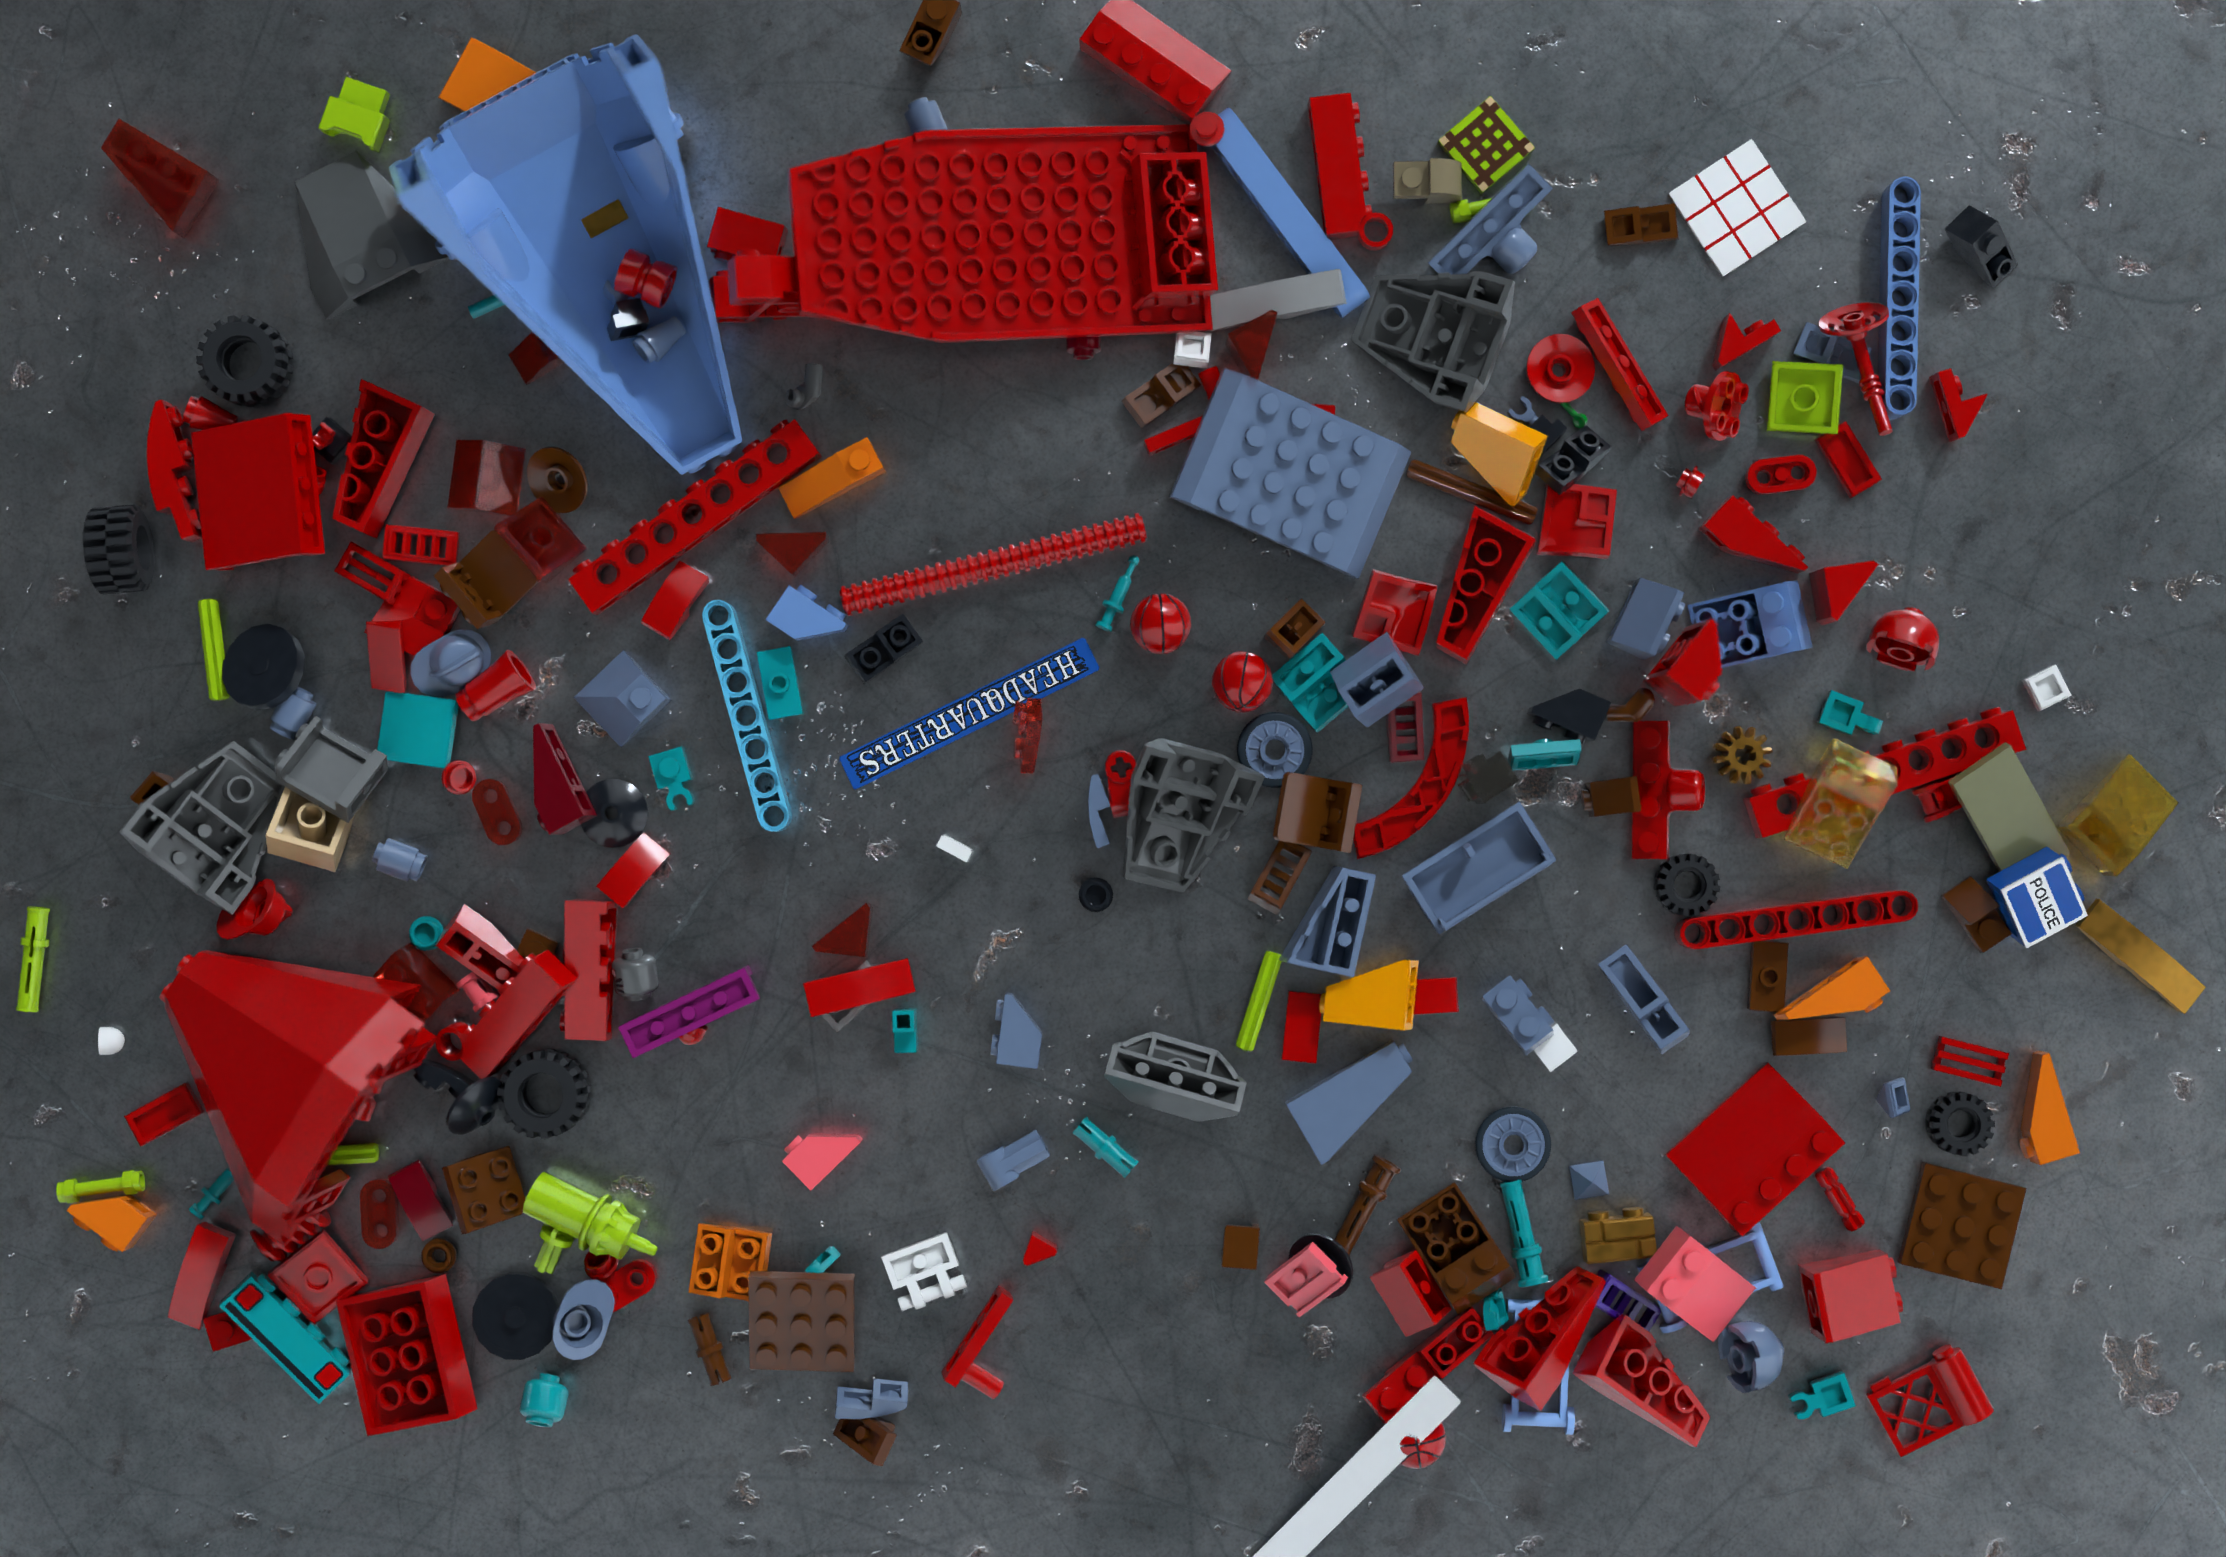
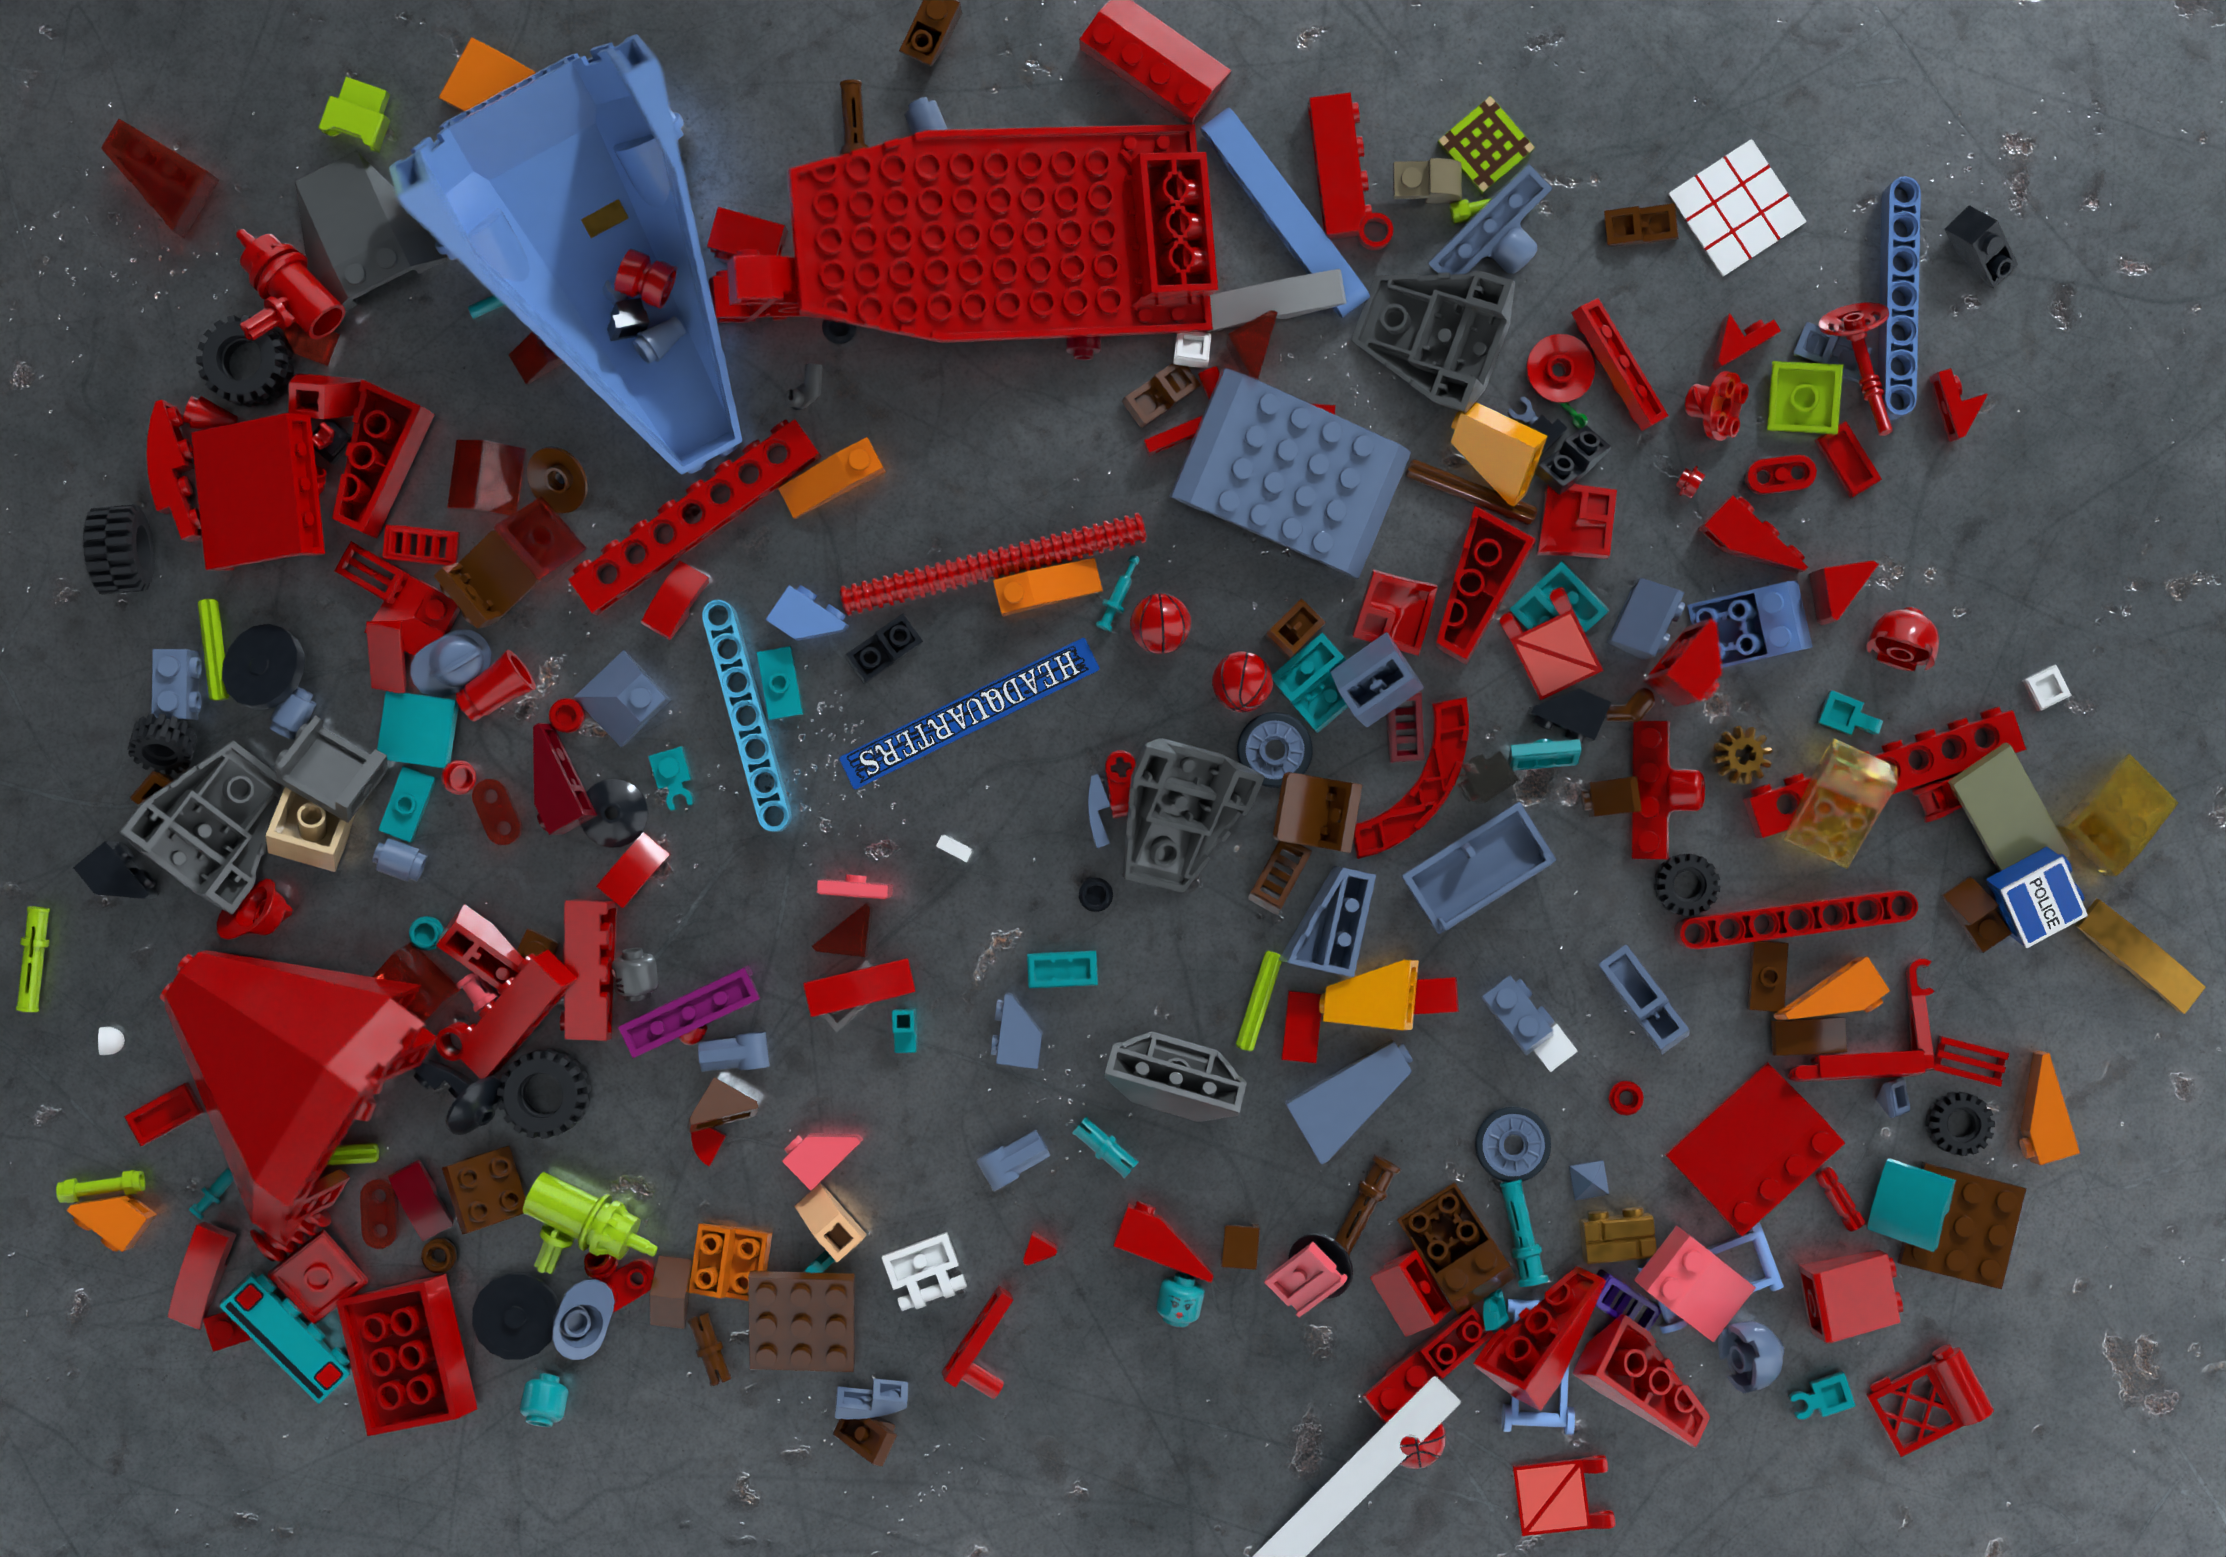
clear red slope [756,532,829,577] -> none
clear red hinge [1012,698,1043,774] -> none
red plate [1190,112,1225,146] -> none
none -> black slope [73,841,159,899]
none -> black tyre [128,713,197,775]
none -> sand blue brick [152,649,202,720]
none -> red piece [236,229,346,341]
none -> clear red slope [282,322,340,367]
none -> red slope [288,373,367,419]
none -> teal plate [378,766,437,843]
none -> red tile [549,698,585,733]
none -> reddish brown slope [649,1255,693,1329]
none -> reddish brown slope [687,1077,759,1133]
none -> red tile [691,1127,727,1167]
none -> sand blue piece [698,1032,770,1071]
none -> light nougat slope [794,1182,866,1262]
none -> coral plate [817,875,893,899]
none -> black plate [822,318,857,344]
none -> reddish brown pin [840,79,869,155]
none -> orange slope [993,558,1103,616]
none -> teal plate [1027,950,1098,989]
none -> red slope [1113,1201,1214,1283]
none -> teal head [1156,1272,1205,1327]
none -> coral flag [1500,587,1603,700]
none -> coral flag [1513,1454,1616,1536]
none -> red plate [1608,1081,1644,1116]
none -> red hinge [1788,959,1935,1082]
none -> teal slope [1867,1158,1956,1252]

